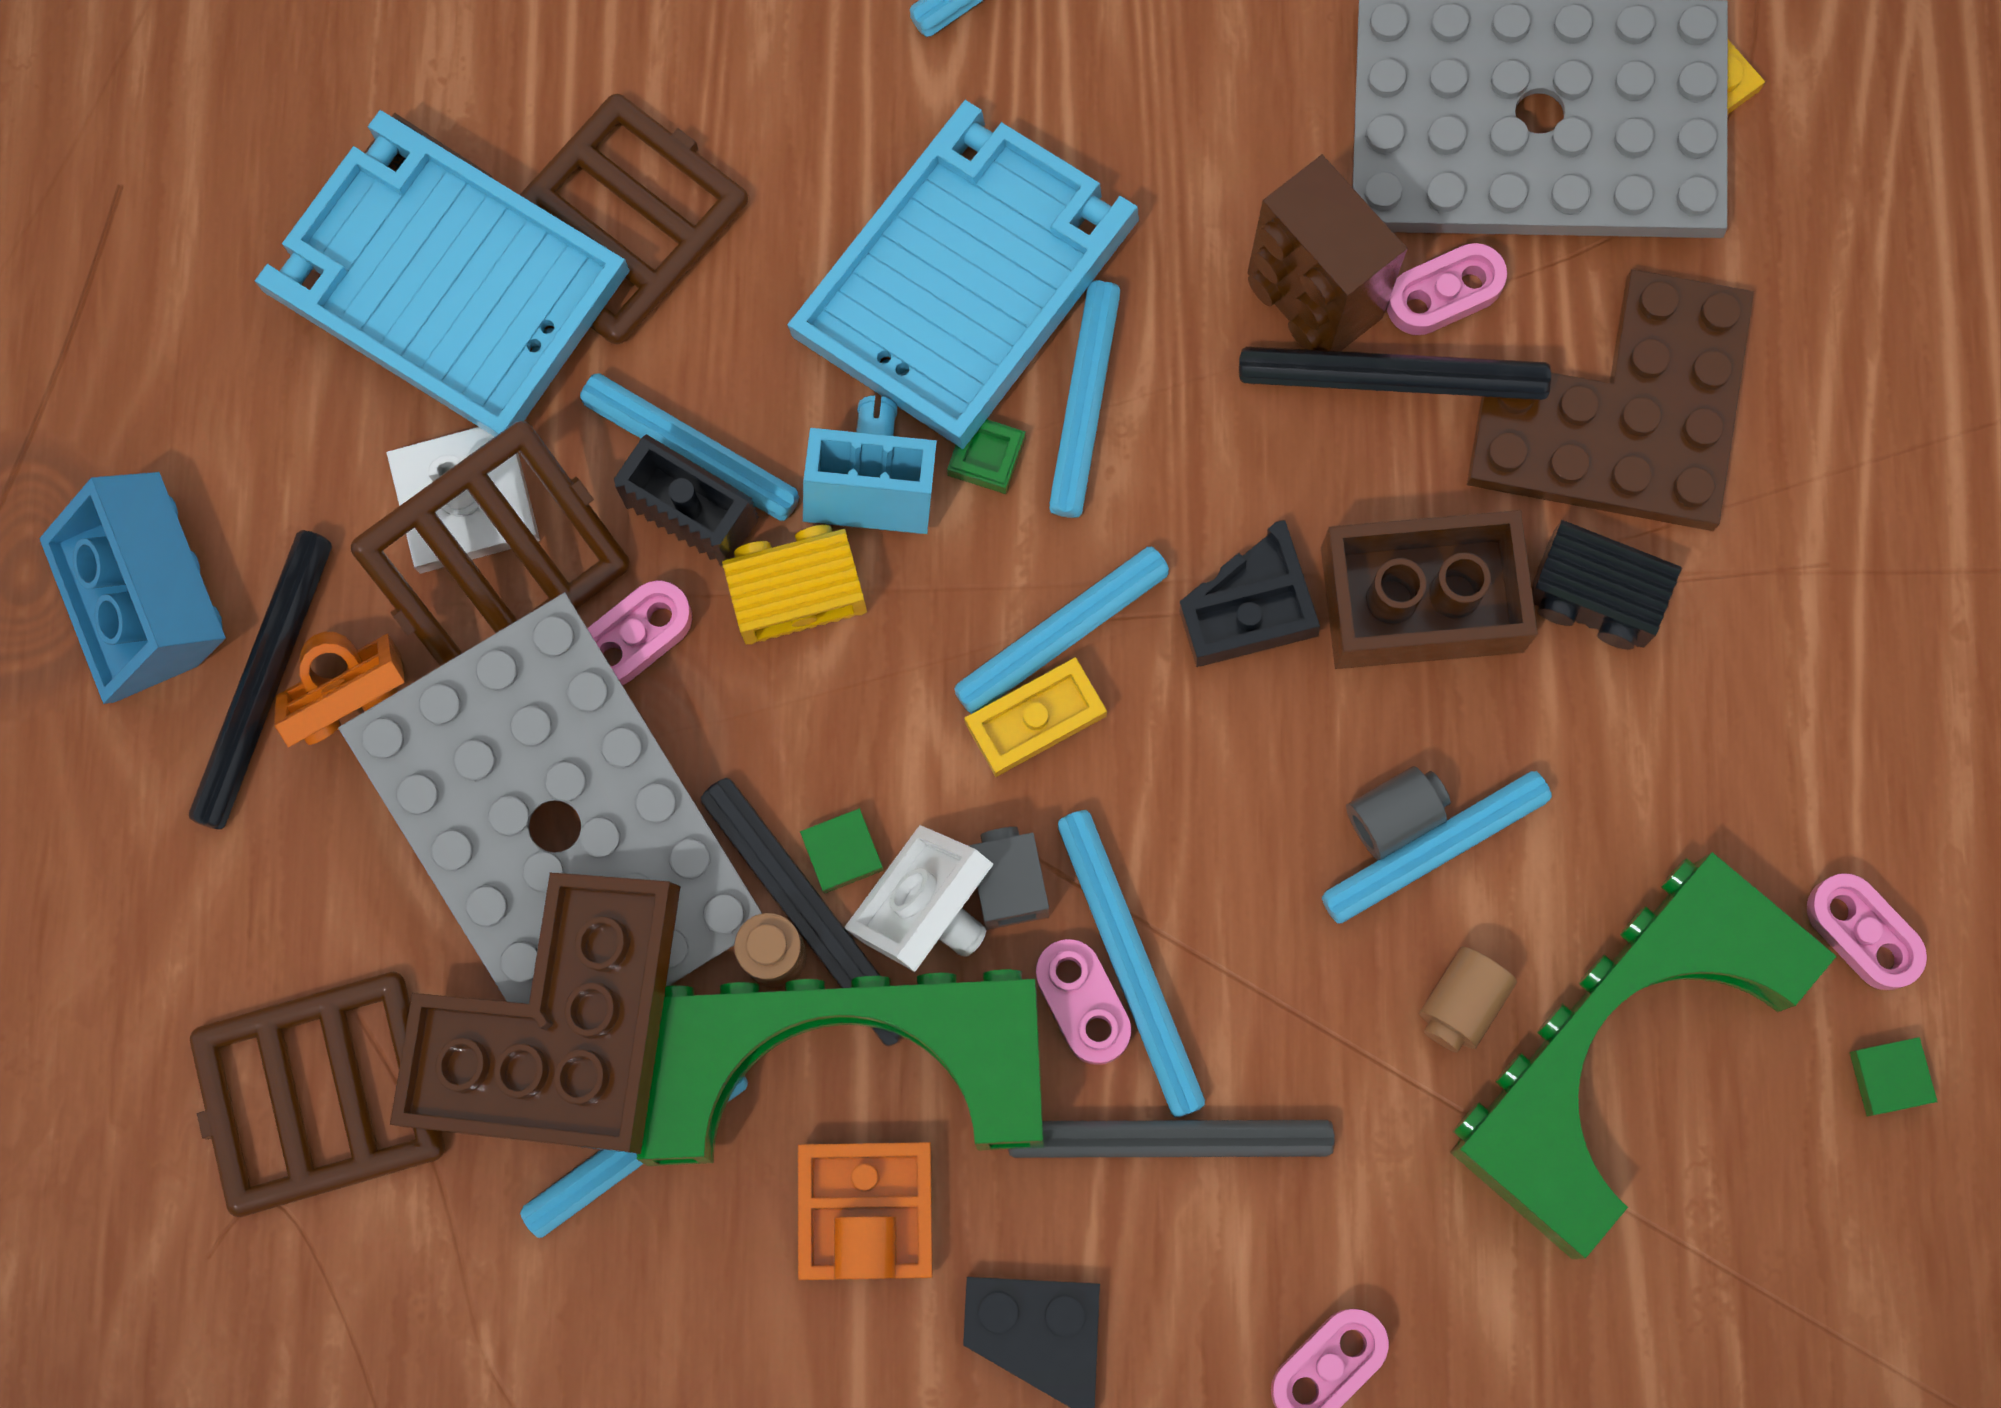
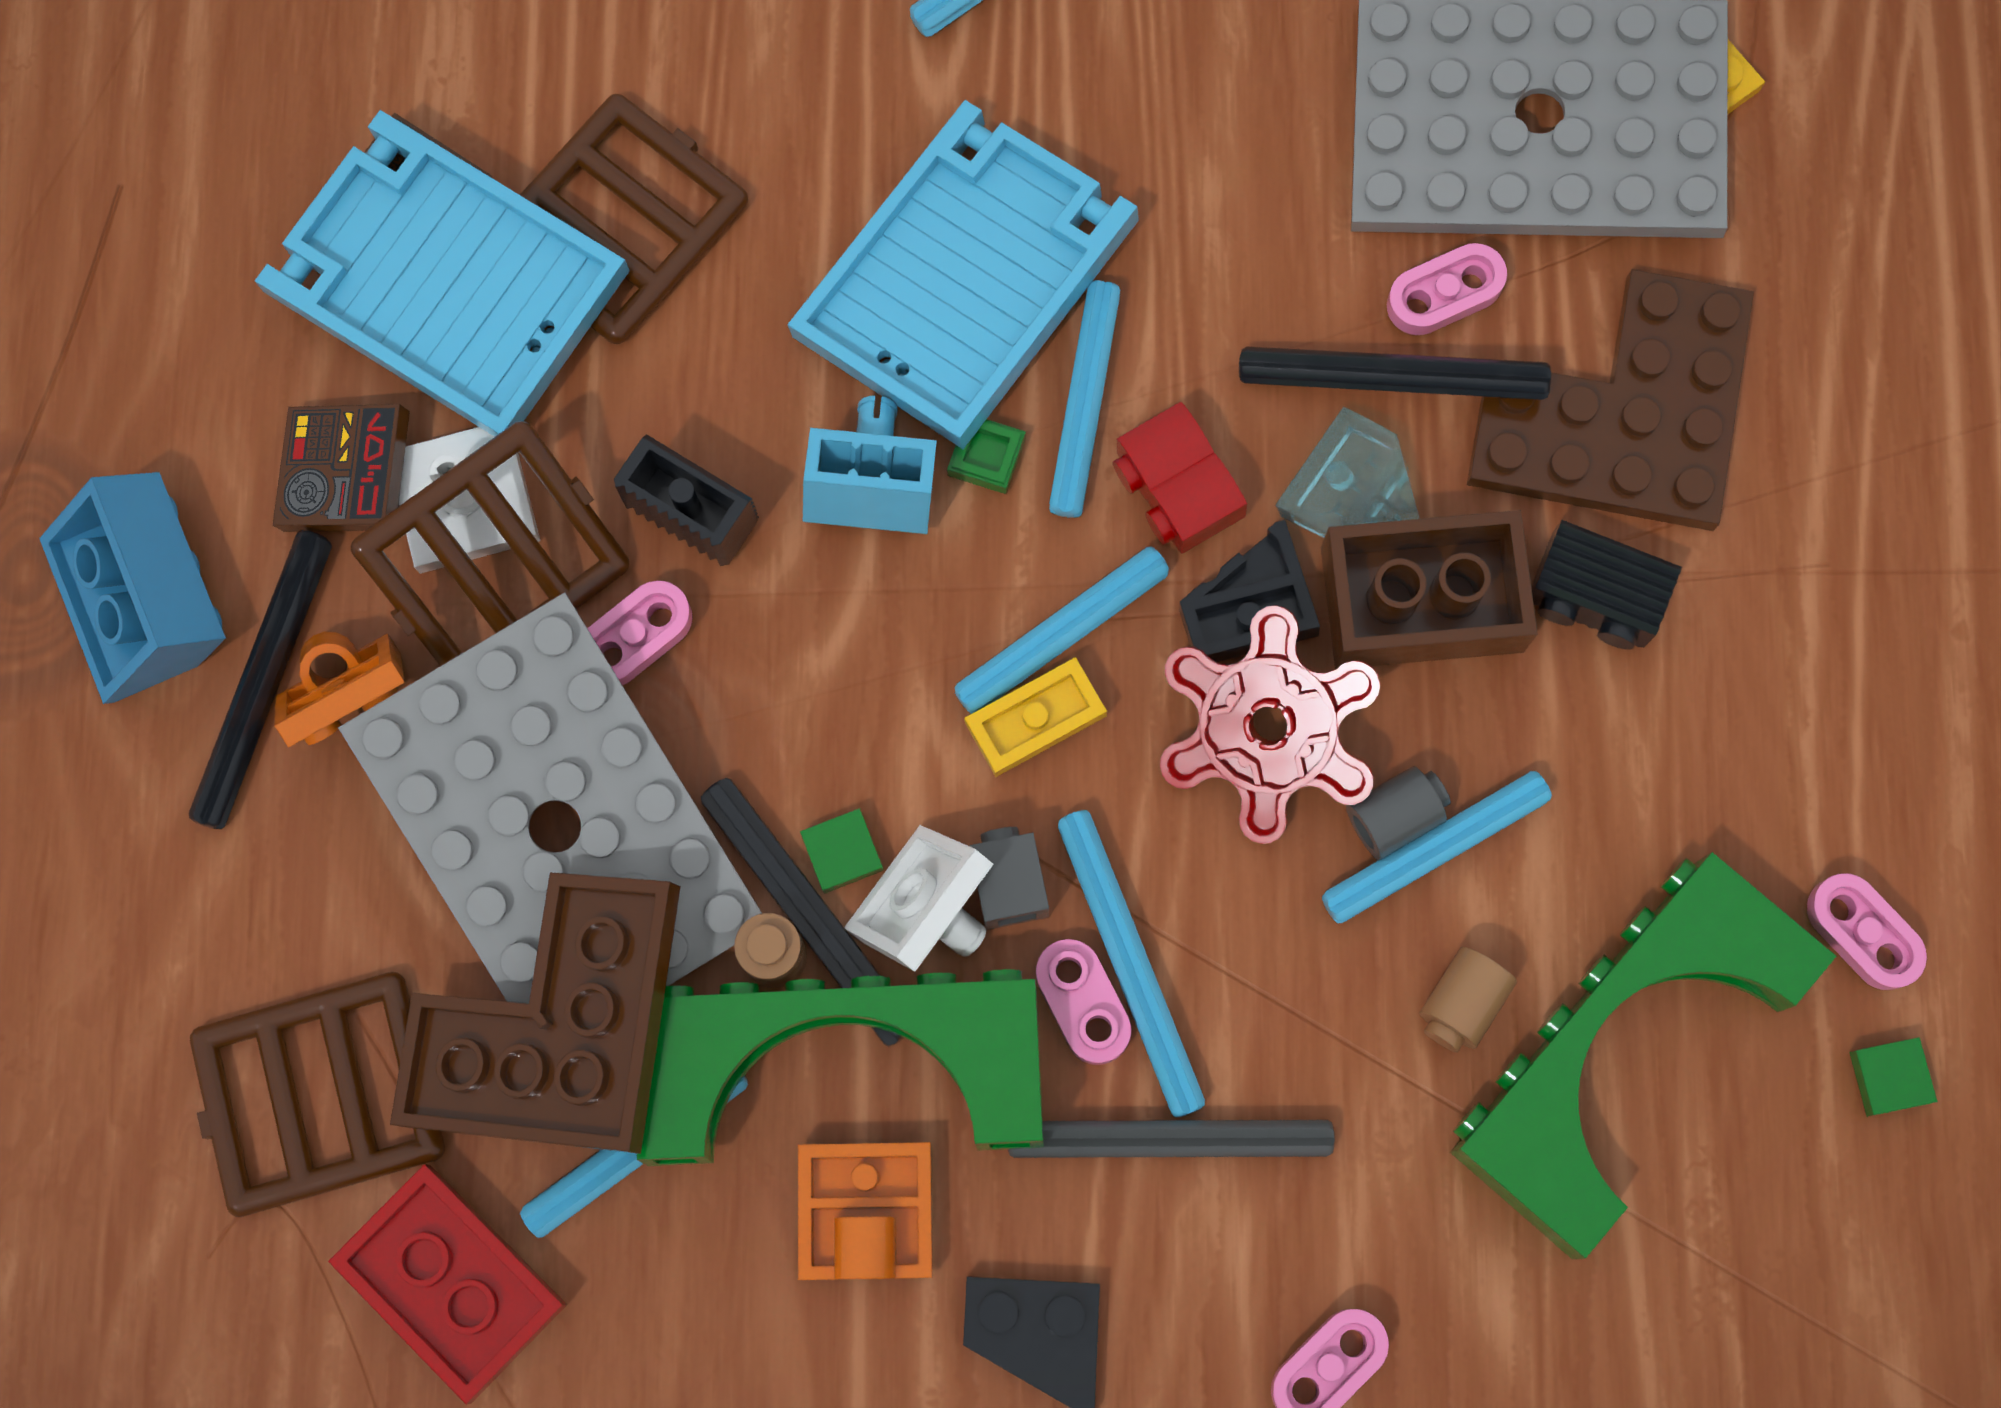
medium azure axle [580,373,800,521] -> none
yellow brick [722,525,867,645] -> none
reddish brown brick [1247,154,1407,351] -> none
none -> tile [272,404,410,532]
none -> red plate [328,1164,567,1405]
none -> red brick [1112,402,1247,554]
none -> plate [1160,605,1381,844]
none -> clear light blue slope [1275,407,1420,538]

